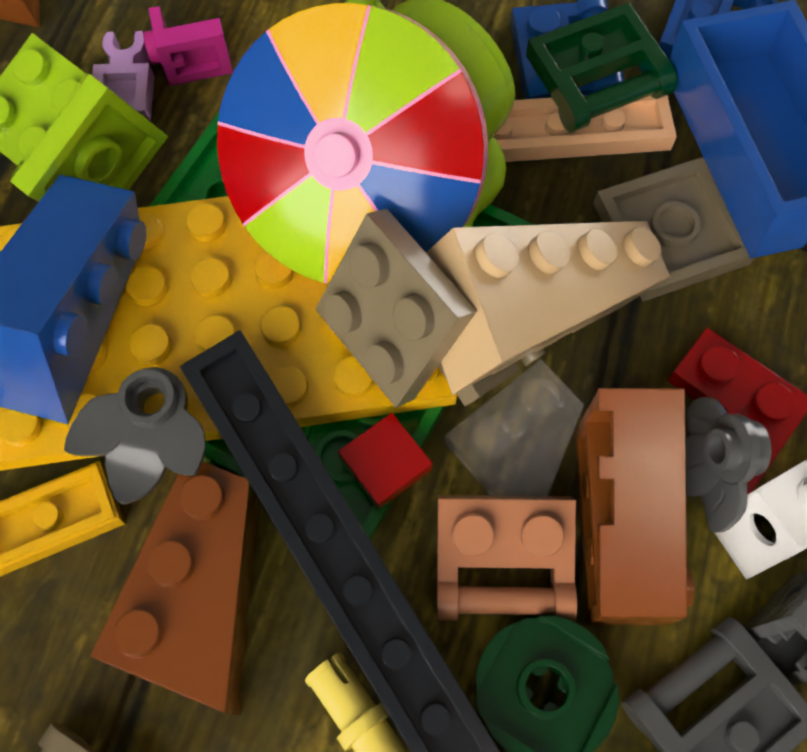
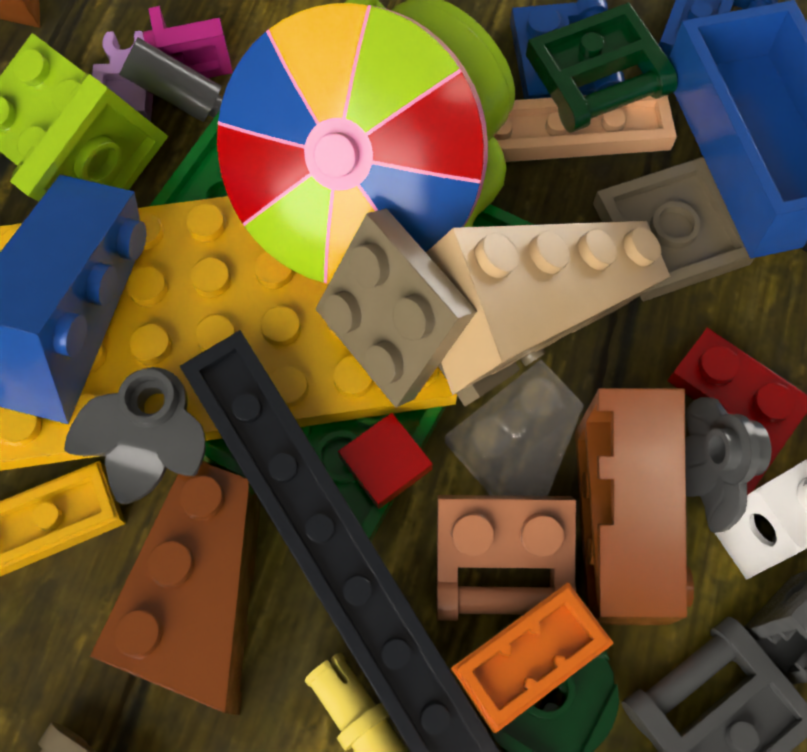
none -> dark grey cylinder [119,37,223,122]
none -> orange plate [450,582,614,733]

